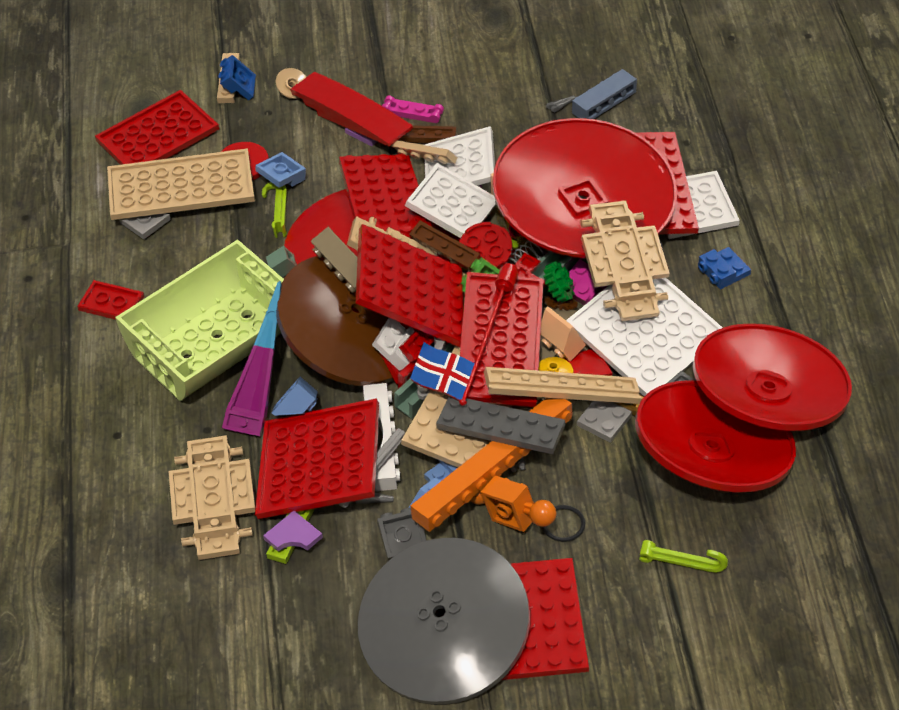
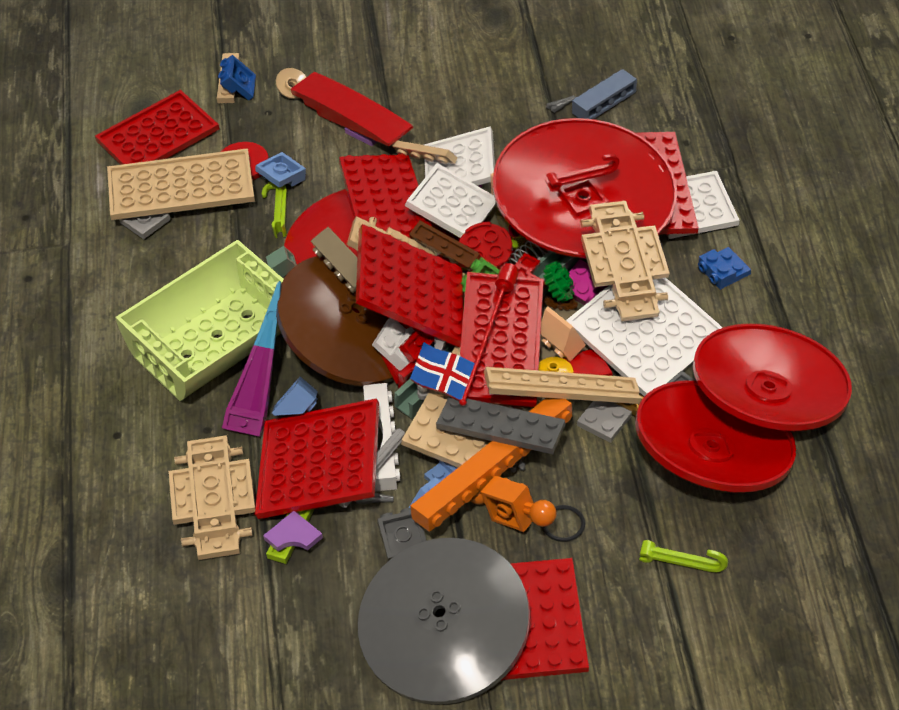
red tile [77,280,145,320] -> none
dark pink plate [382,96,444,123] -> none
reddish brown plate [398,125,457,143] -> none
none -> red piece [545,154,620,192]

